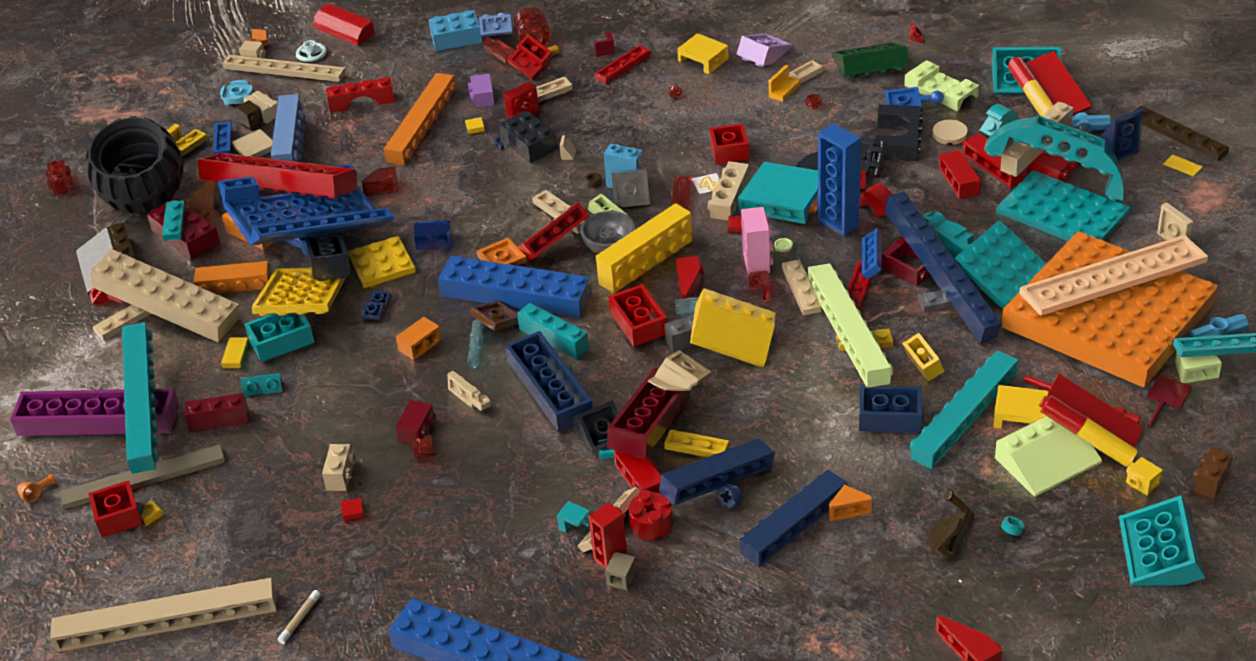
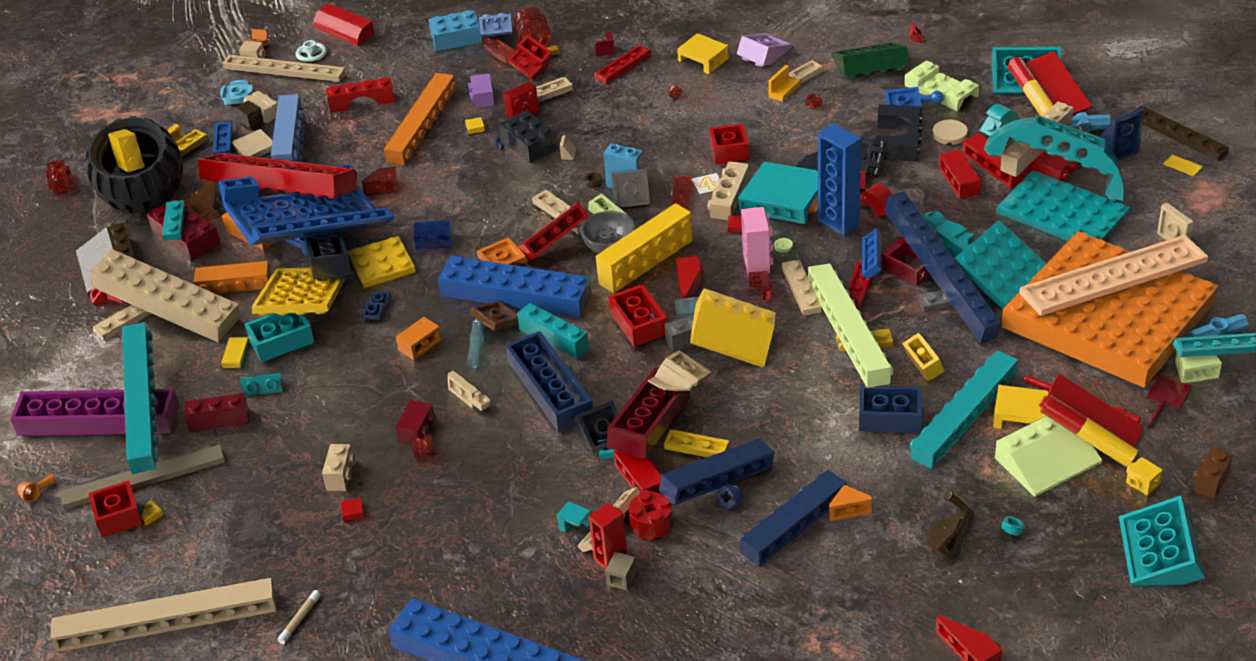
none -> yellow brick [108,129,145,172]

